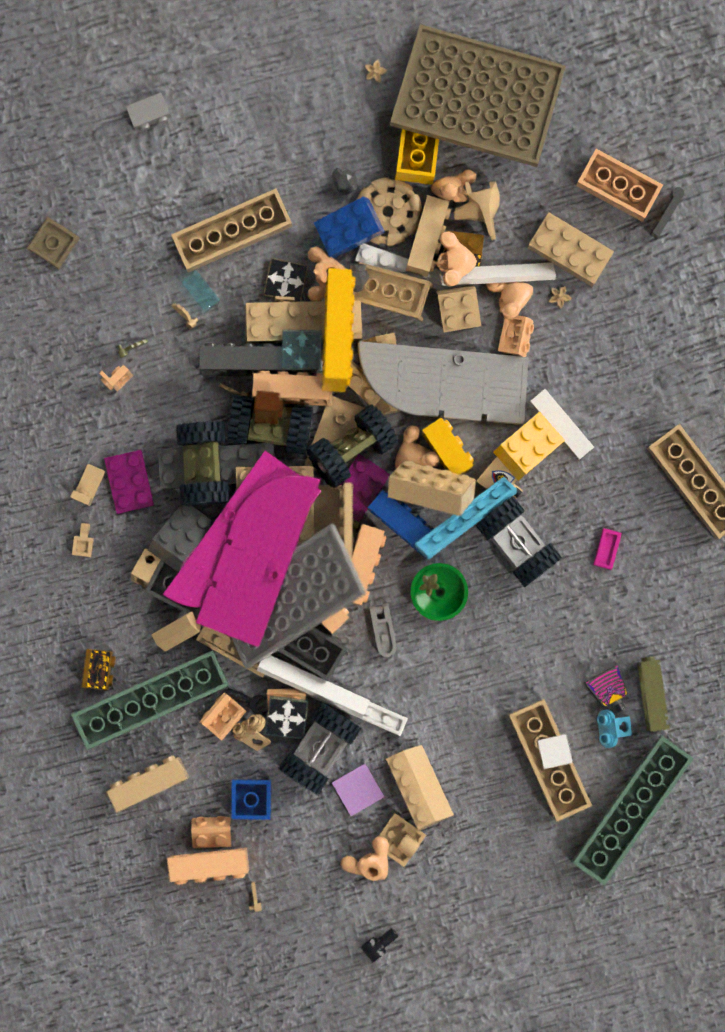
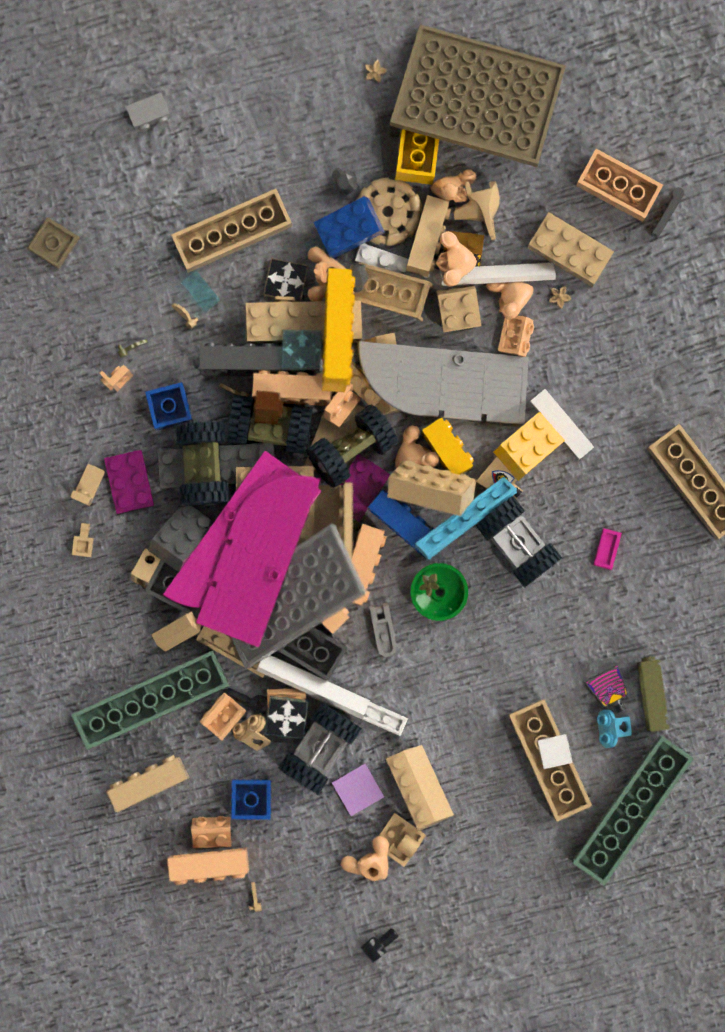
slope [82,649,116,690] -> none
none -> blue brick [145,382,193,431]
none -> light nougat bracket [324,383,361,428]

